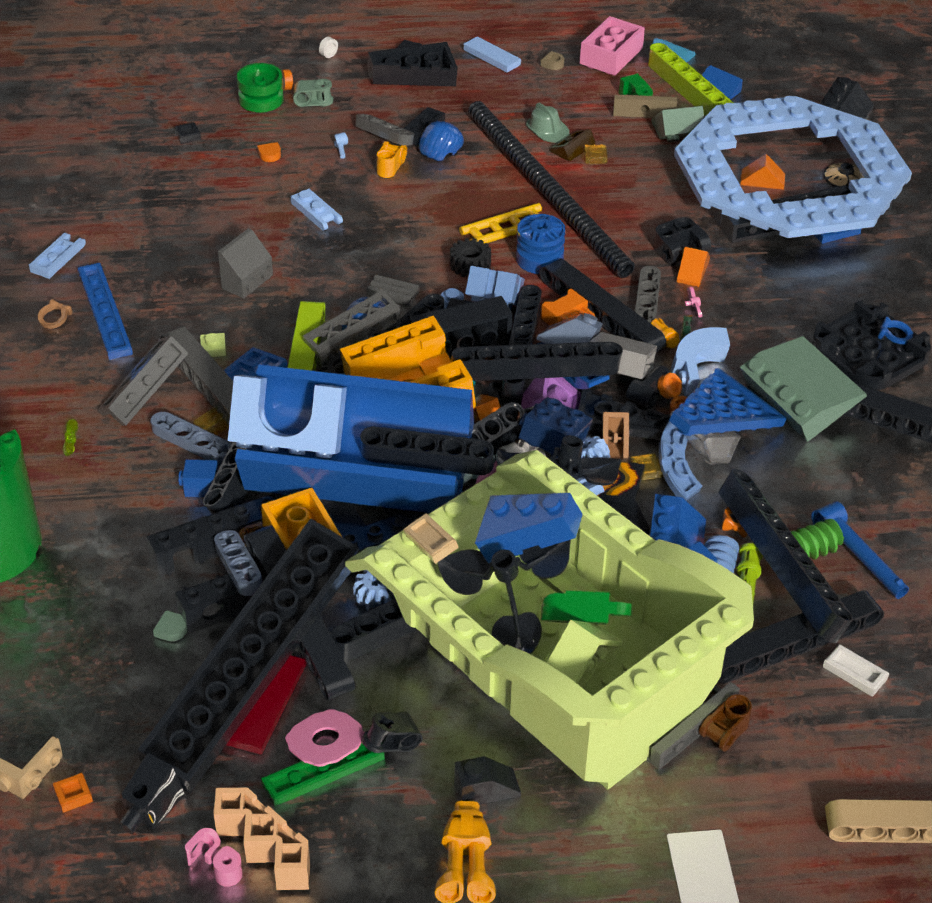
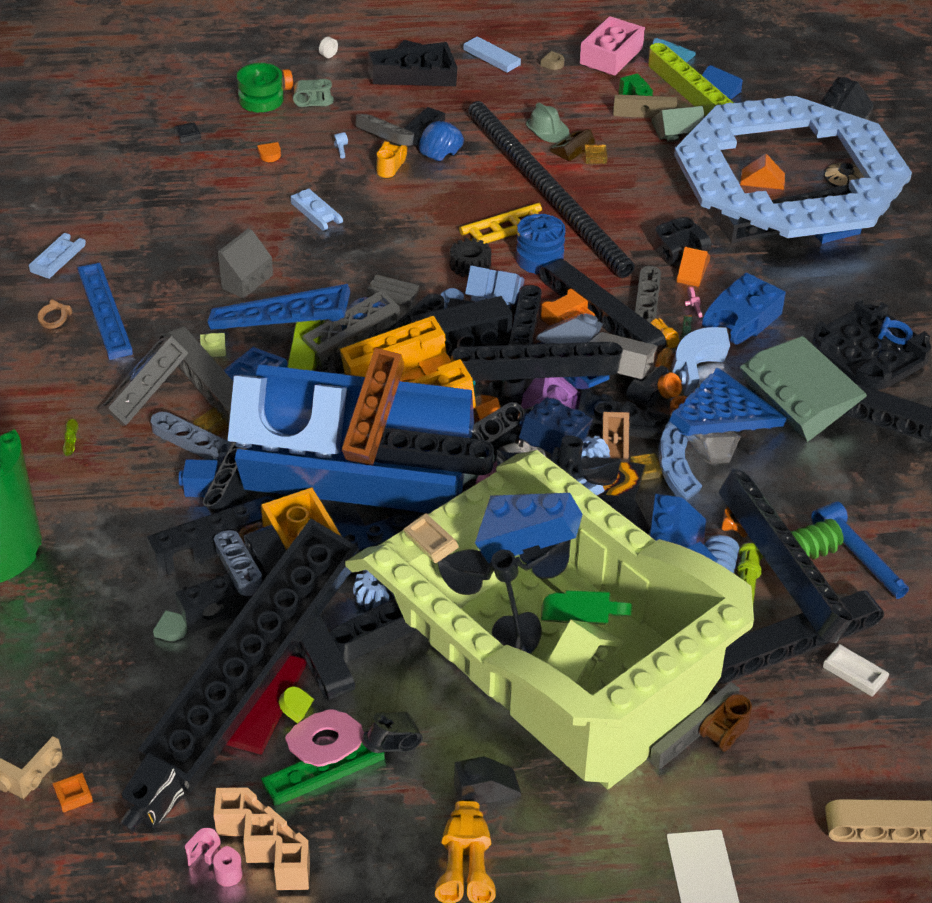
none -> blue wing [207,284,350,330]
none -> lime tile [279,687,314,724]
none -> dark orange brick [342,348,405,466]
none -> clear orange tile [654,347,676,368]
none -> blue brick [702,272,786,345]

